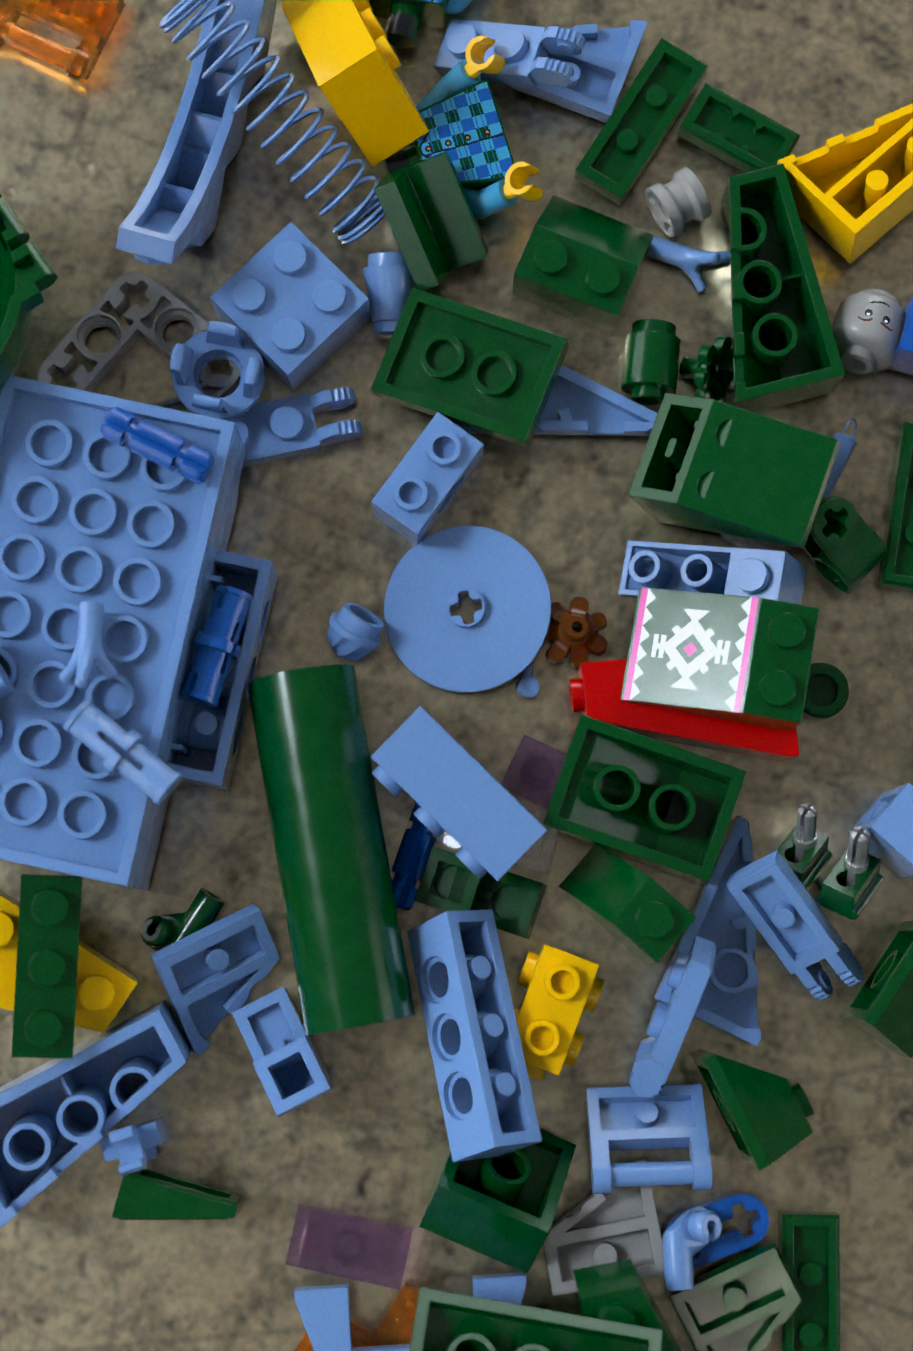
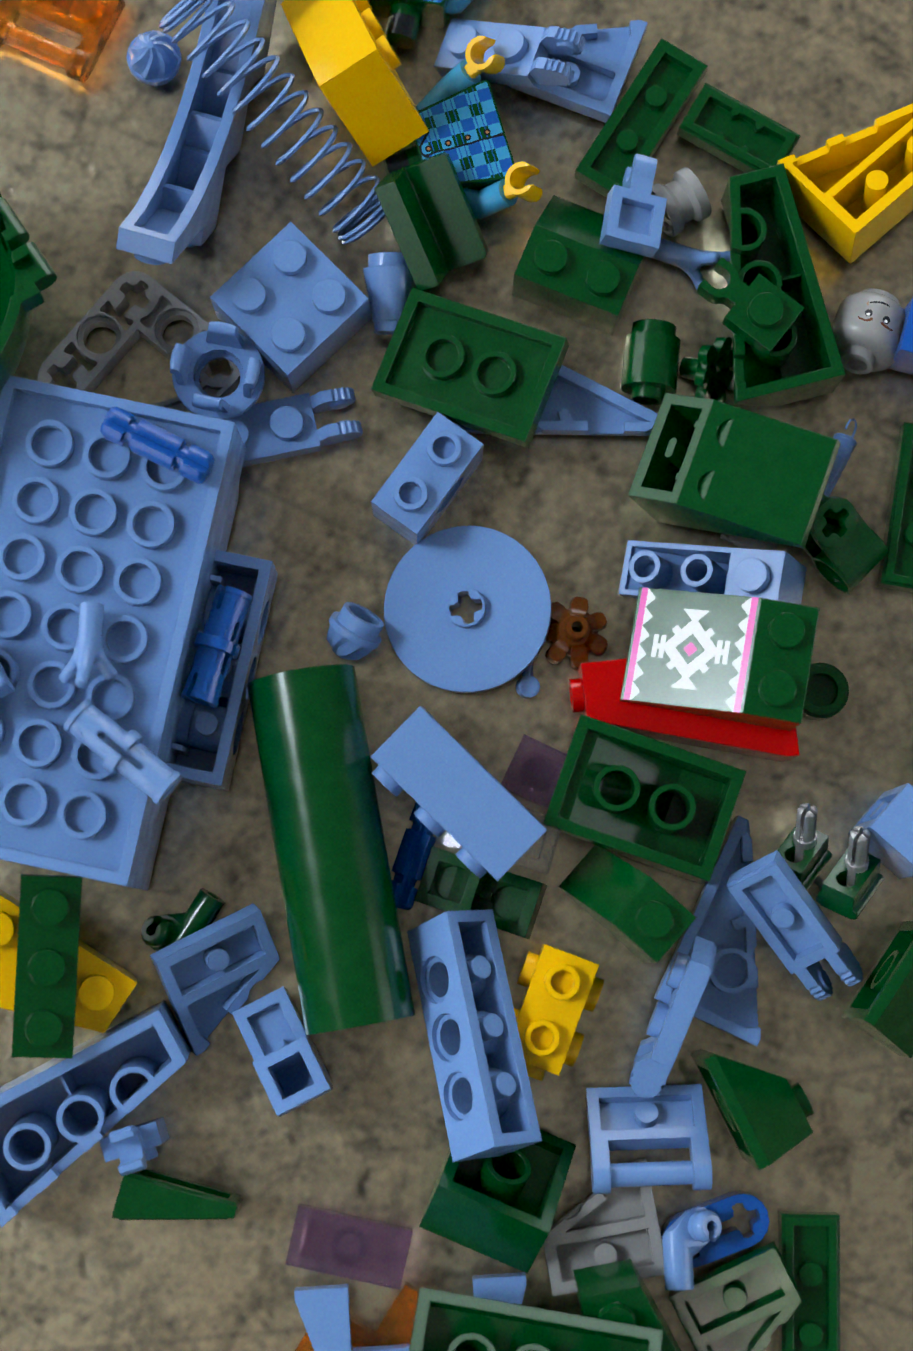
none -> medium blue plate [127,30,182,86]
none -> medium blue plate [599,153,667,258]
none -> dark green plate [696,257,805,357]

